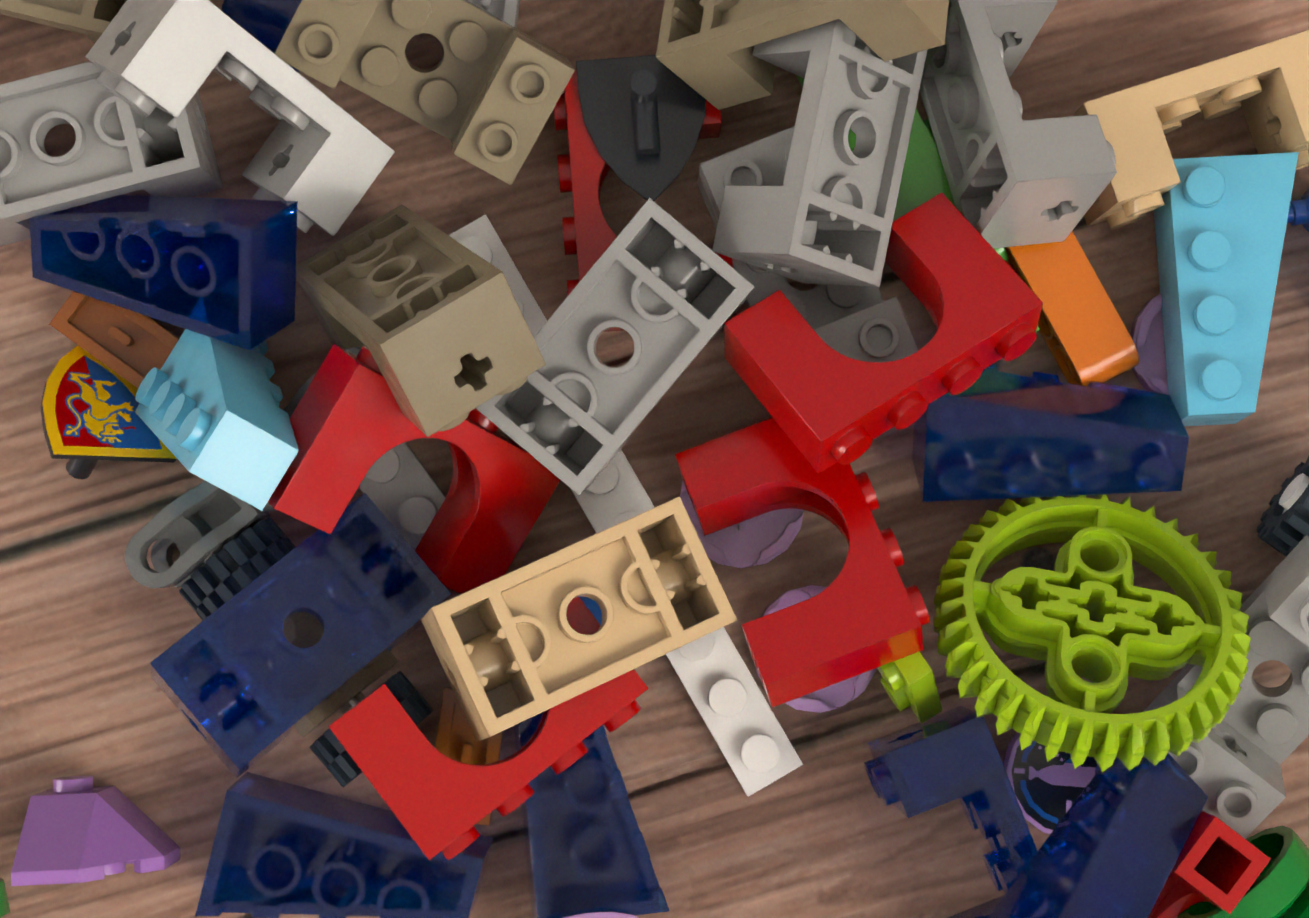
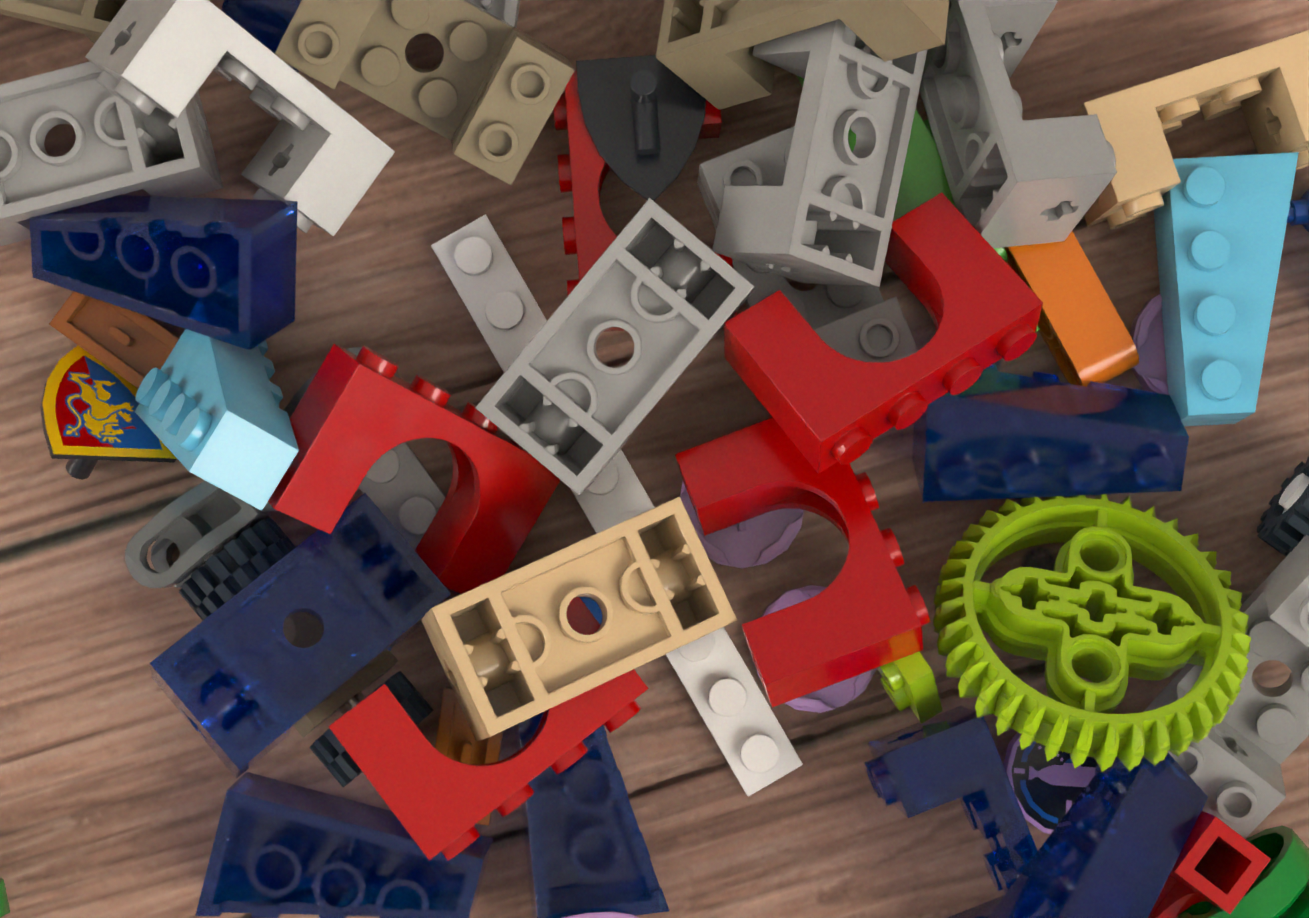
medium lavender slope [11,776,180,886] -> none
dark tan plate [291,205,546,437] -> none

